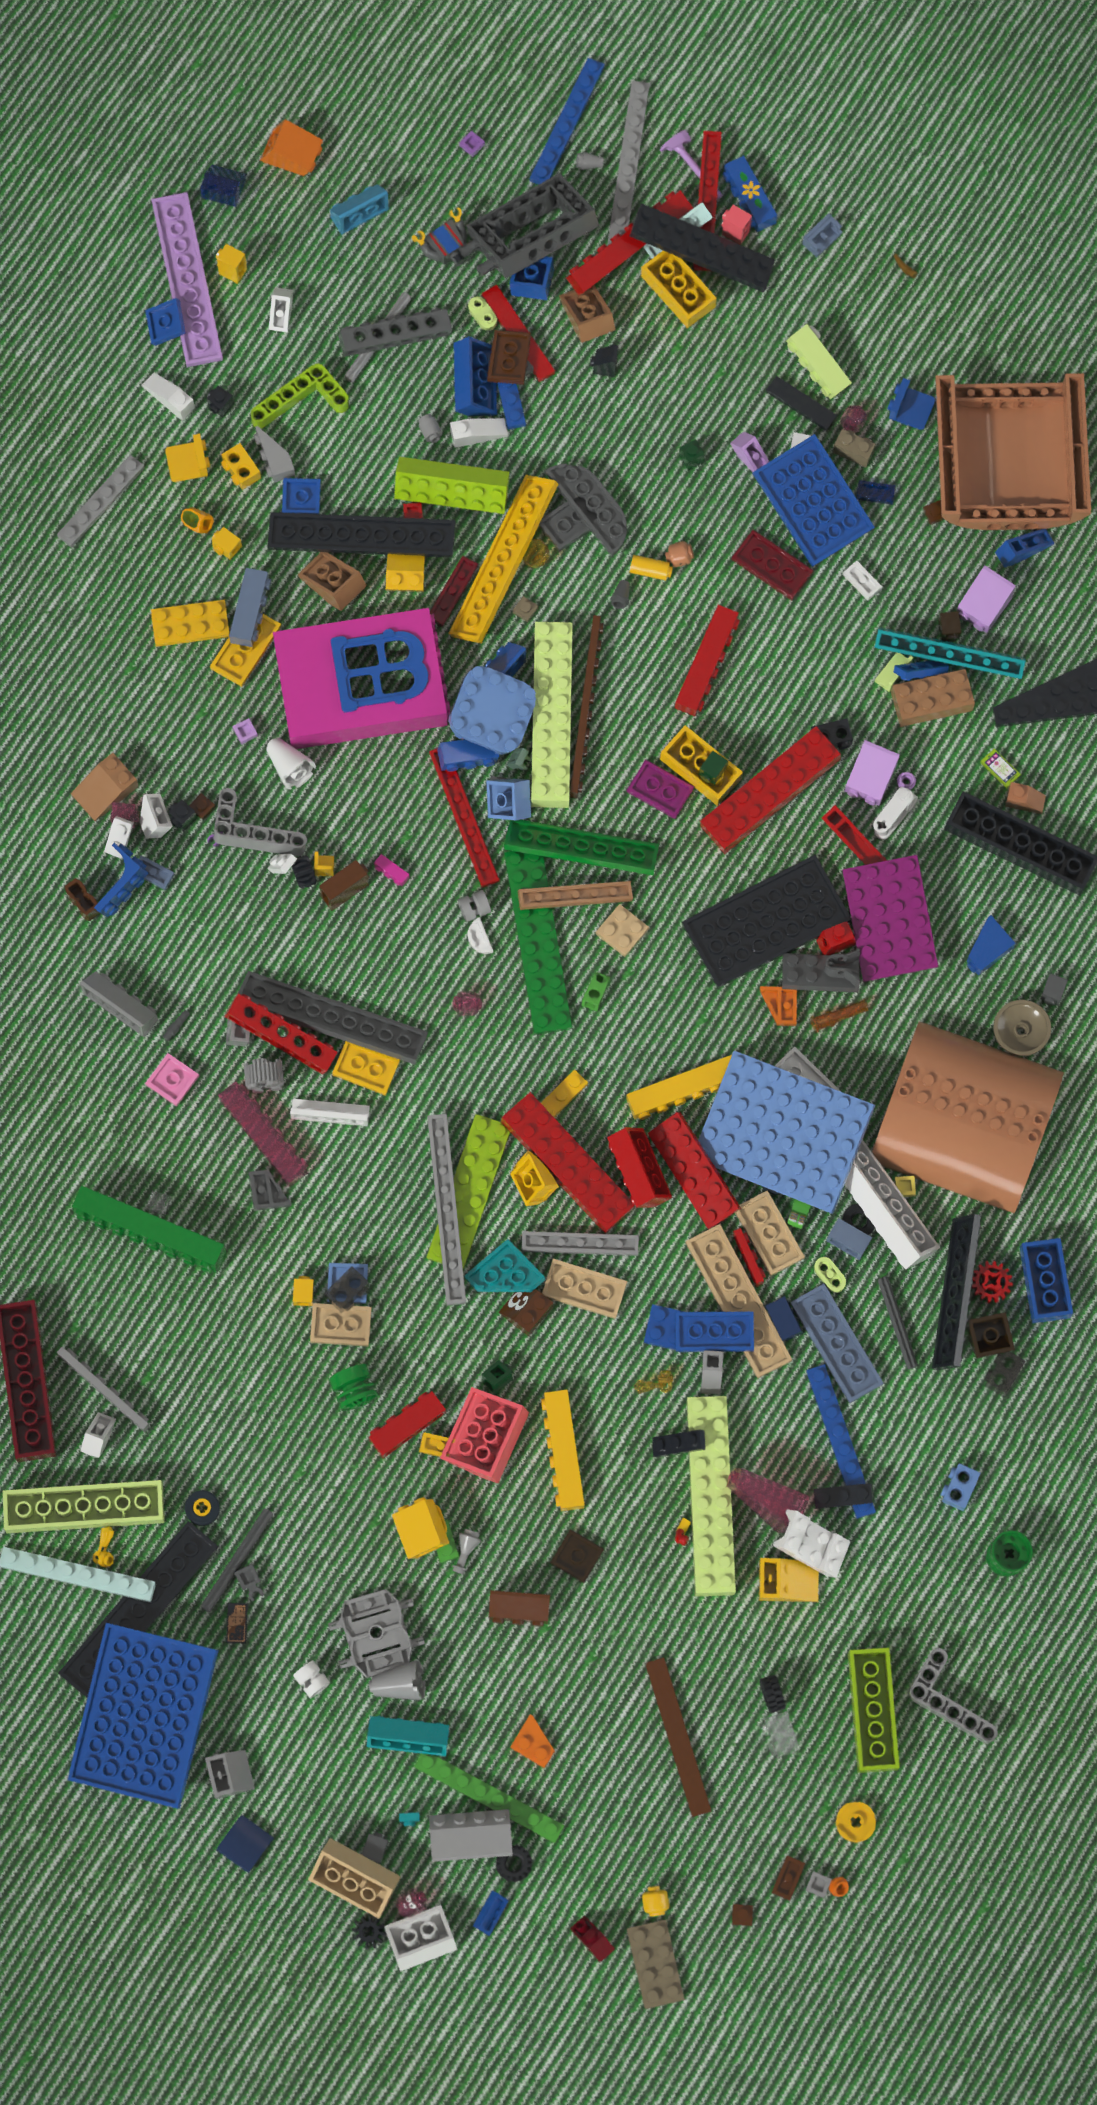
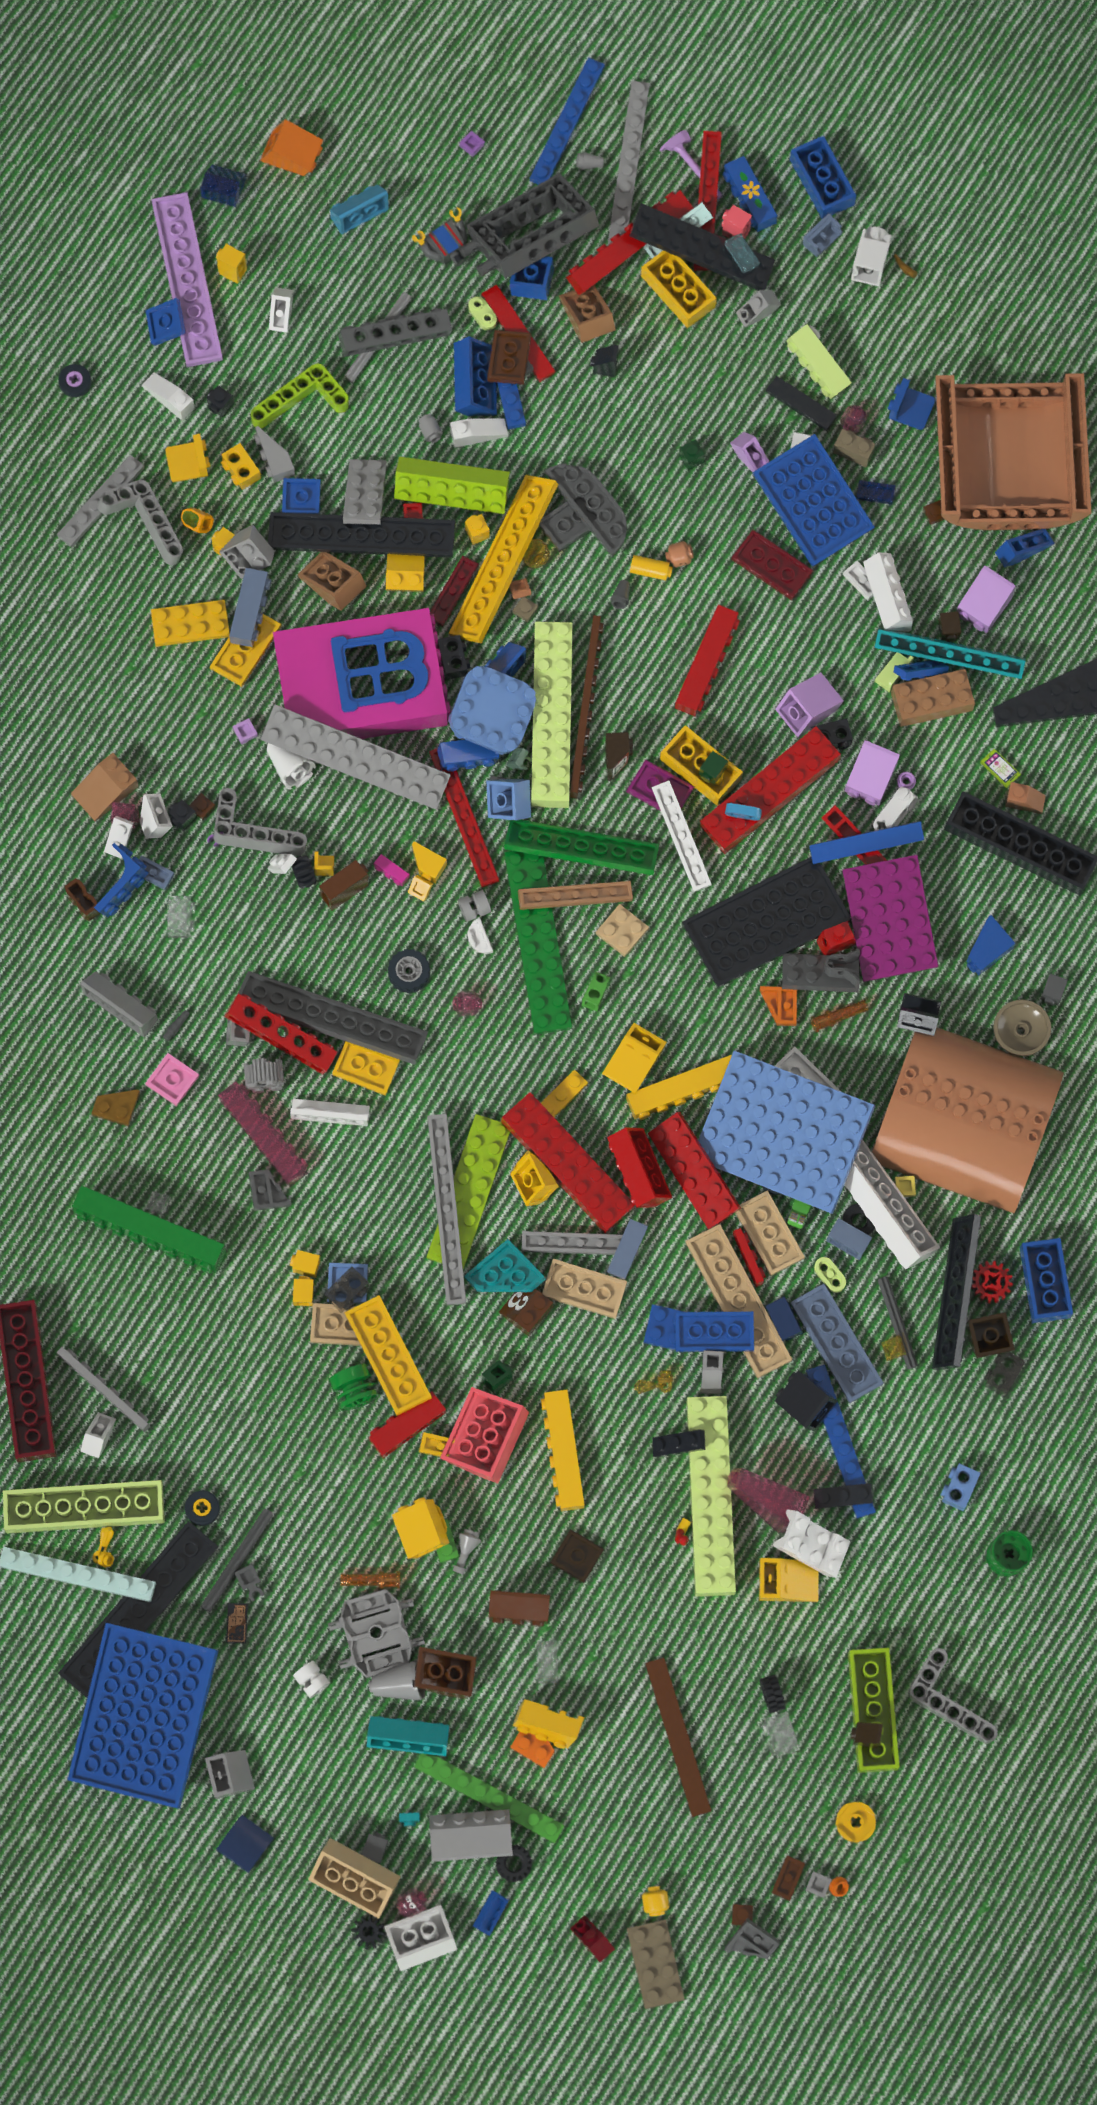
none -> black bush [58,364,92,397]
none -> pearl gold wing [91,1090,140,1126]
none -> light grey beam [97,480,183,565]
none -> clear brick [167,896,195,938]
none -> light grey slope [220,525,275,579]
none -> light grey plate [260,704,450,810]
none -> yellow brick [290,1250,321,1278]
none -> clear orange pin [340,1571,401,1589]
none -> light grey plate [343,459,387,524]
none -> yellow plate [344,1295,432,1416]
none -> black wheel [388,949,430,993]
none -> yellow plate [408,875,433,901]
none -> yellow slope [412,841,447,884]
none -> reddish brown slope [414,1647,476,1699]
none -> black brick [438,635,471,680]
none -> yellow brick [465,514,490,545]
none -> nougat tile [509,578,531,600]
none -> yellow wedge [513,1699,584,1749]
none -> clear brick [537,1641,558,1684]
none -> yellow slope [602,1023,667,1093]
none -> dark brown slope [605,732,633,781]
none -> sand blue tile [607,1219,648,1280]
none -> white plate [652,781,712,892]
none -> clear light blue plate [724,233,760,273]
none -> dark grey wing [724,1918,780,1959]
none -> dark azure beam [725,803,762,821]
none -> light grey slope [736,290,781,327]
none -> lavender slope [775,672,844,737]
none -> black slope [775,1370,838,1432]
none -> blue brick [790,136,856,219]
none -> blue tile [809,821,924,864]
none -> dark brown slope [850,1722,883,1749]
none -> white piece [851,227,891,286]
none -> white slope [863,552,913,632]
none -> clear yellow tile [881,1336,906,1361]
none -> black panel [897,993,941,1036]

